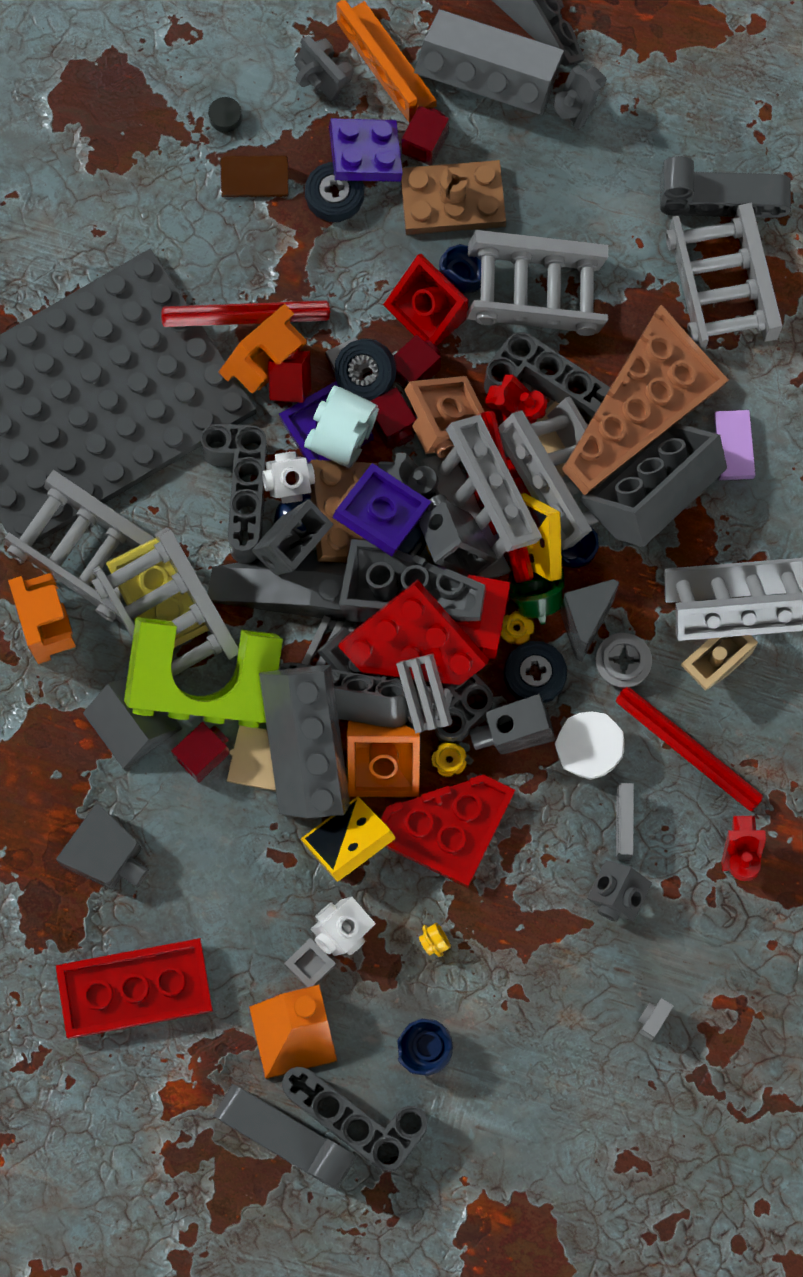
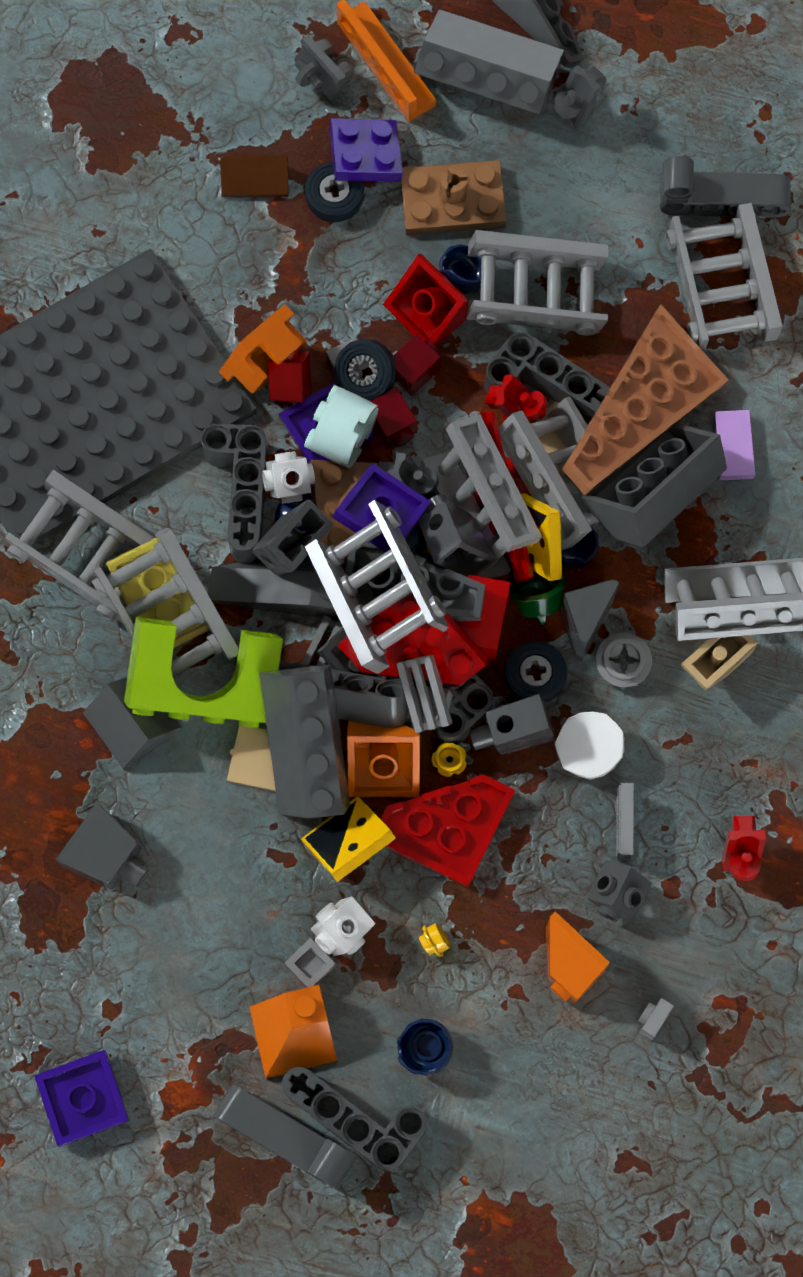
orange panel [8,573,76,664] -> none
red plate [56,938,213,1039] -> none
red axle [161,301,330,327] -> none
dark red brick [171,721,229,783] -> none
pearl dark grey tile [208,97,242,132] -> none
dark red brick [402,105,449,166] -> none
nougat plate [404,376,484,458] -> none
yellow plate [501,611,534,645] -> none
red axle [616,687,763,811] -> none
none -> dark purple plate [34,1049,130,1148]
none -> light grey fence [305,500,449,674]
none -> orange slope [546,912,610,1004]

